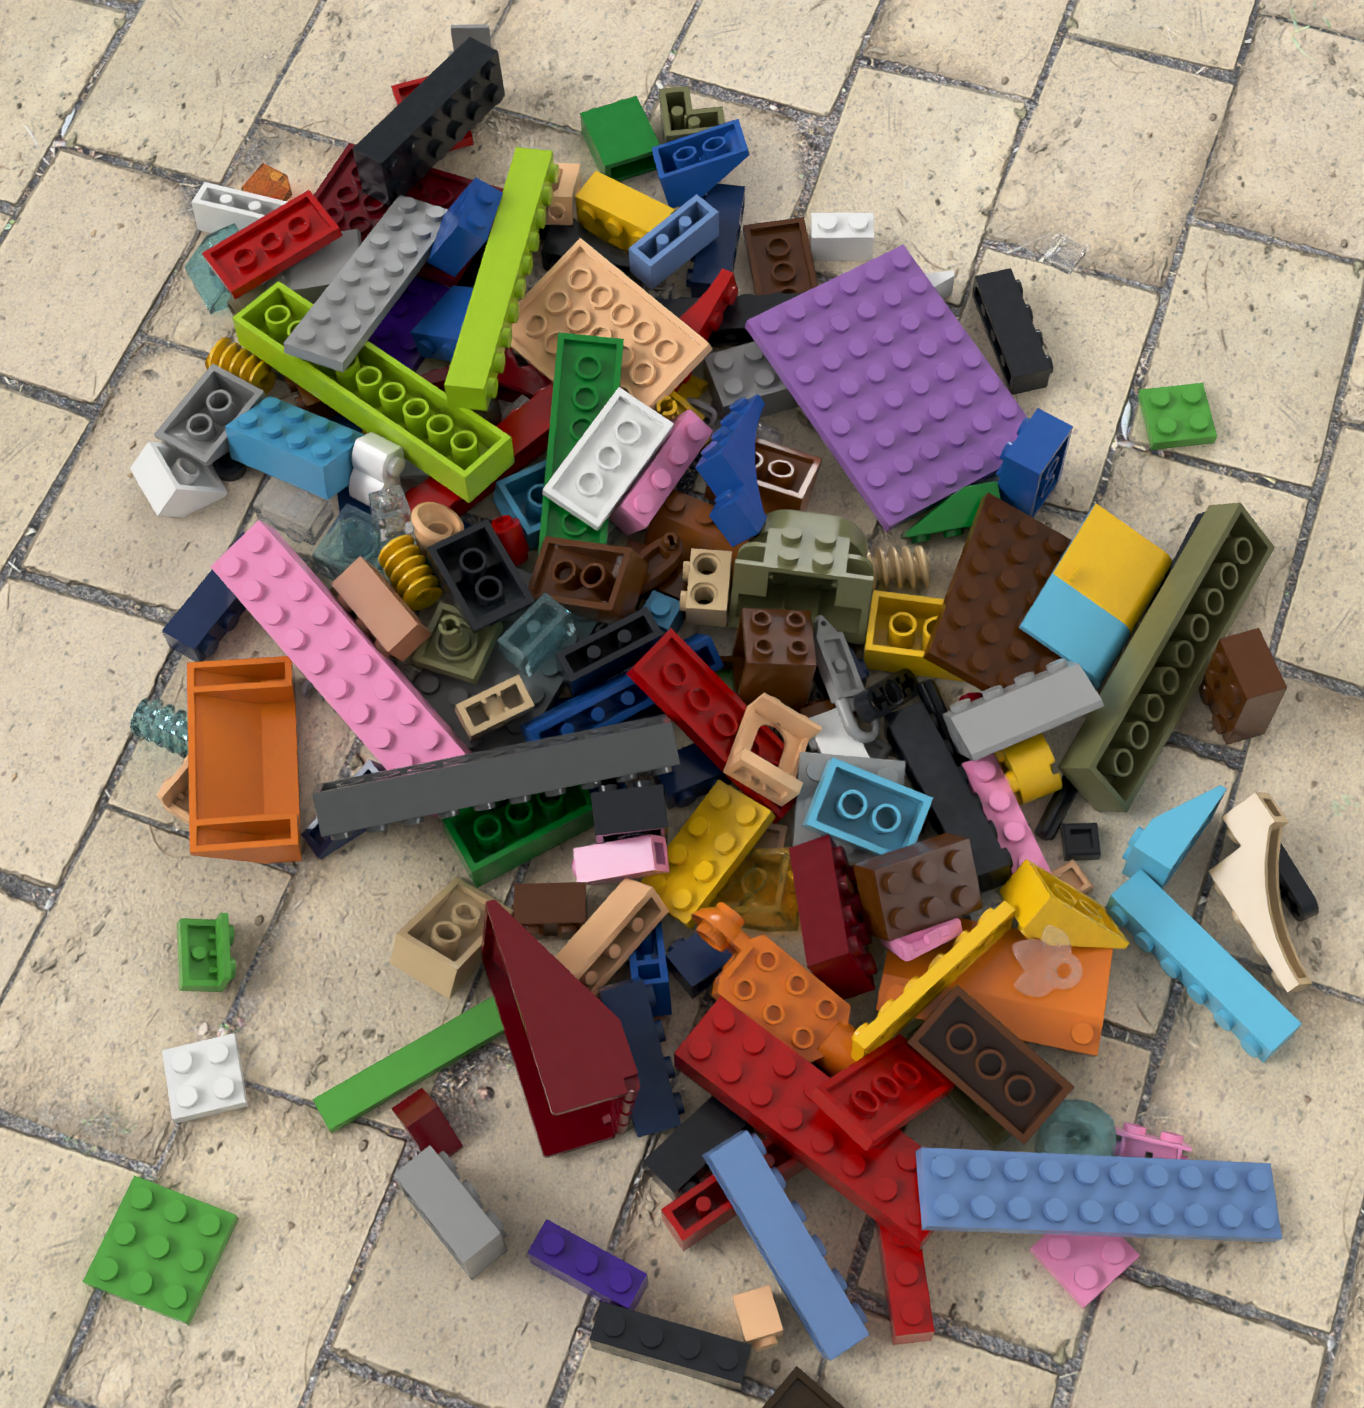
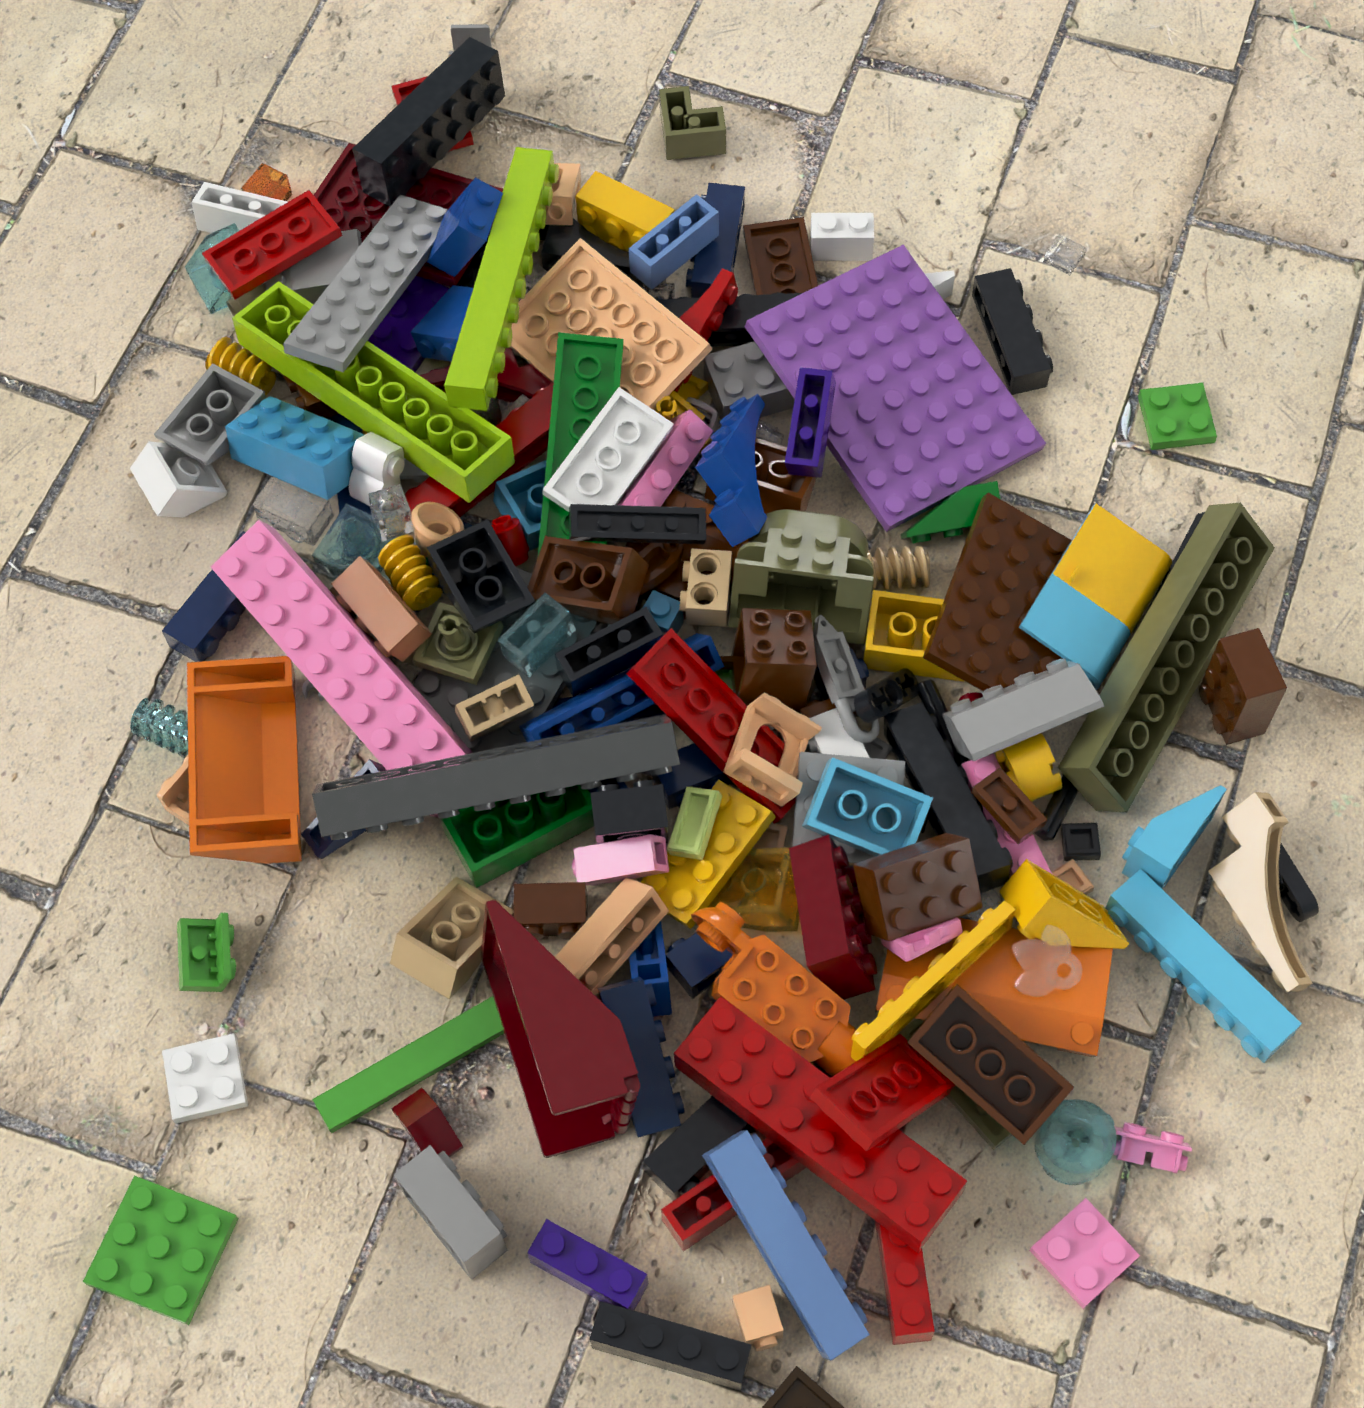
black tile [213,451,247,482] -> none
green brick [580,96,660,182] -> none
blue slope [652,119,750,208] -> none
medium blue plate [915,1147,1282,1242] -> none
blue brick [996,408,1073,518] -> none
none -> black plate [569,504,706,544]
none -> yellowish green tile [667,786,722,860]
none -> dark purple brick [785,367,836,478]
none -> reddish brown plate [971,767,1047,845]

